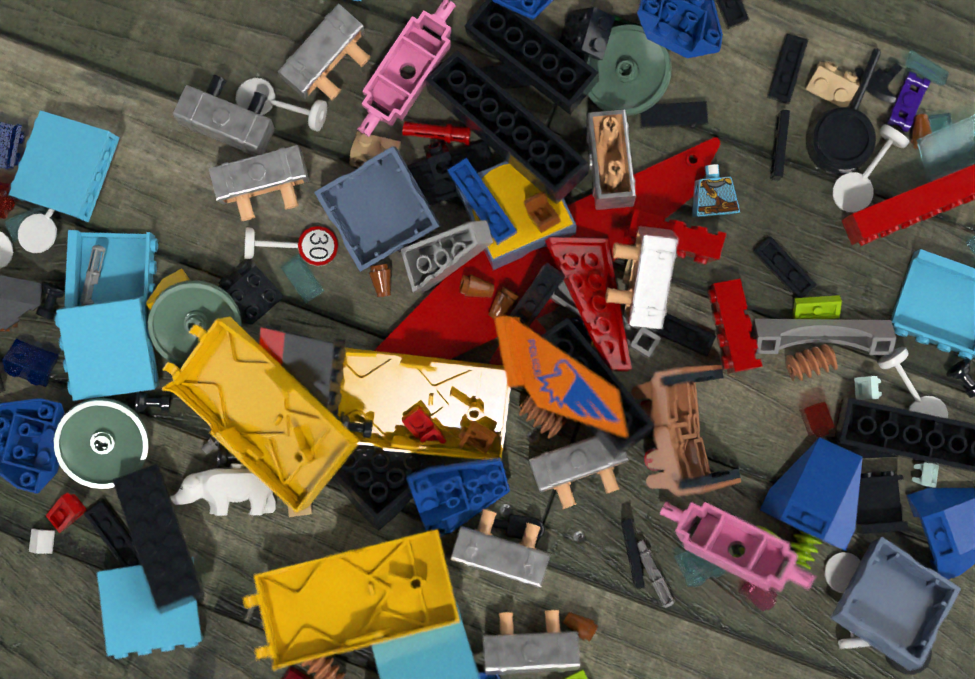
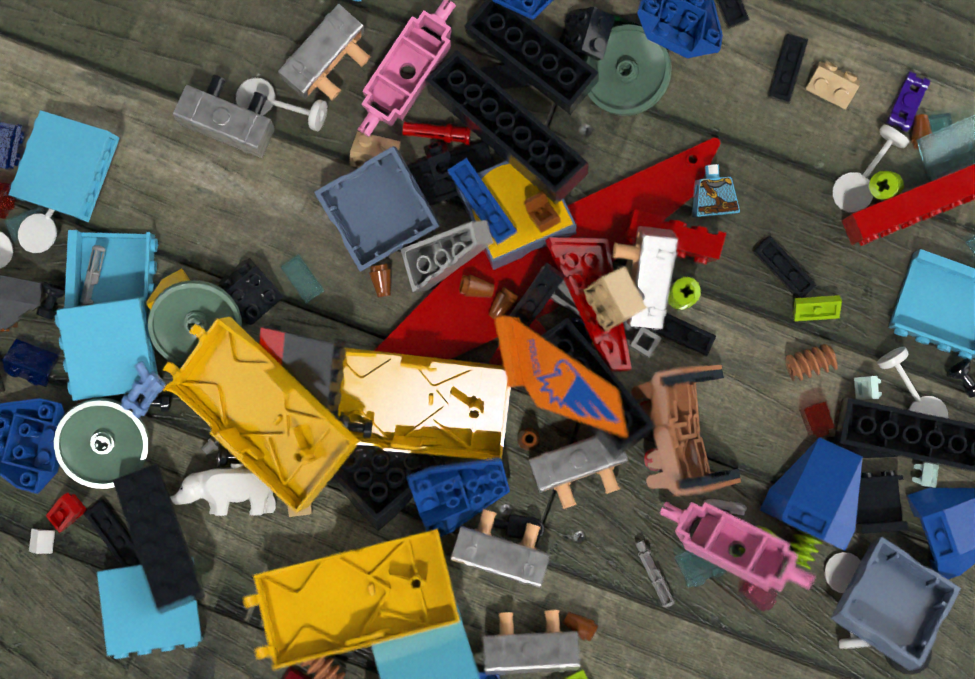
flat silver piece [209,145,310,221] -> none
white piece [245,226,338,266] -> none
red slope [401,405,447,444] -> none
dark orange bracket [458,421,497,454] -> none
nougat piece [519,394,568,439] -> none
piece [586,110,636,210] -> none
black tile [621,518,645,589] -> none
black tile [640,101,708,129] -> none
red wedge [708,279,763,374] -> none
light grey arch [752,319,896,355] -> none
black tile [770,109,790,181] -> none
black piece [806,48,881,175] -> none
black piece [855,62,903,103] -> none
clear light blue tile [906,50,949,86] -> none
none -> medium blue piece [121,361,166,418]
none -> dark orange cone [517,428,540,450]
none -> tan slope [584,267,647,332]
none -> lime piece [667,277,701,310]
none -> light grey piece [703,499,747,515]
none -> lime piece [869,171,904,200]

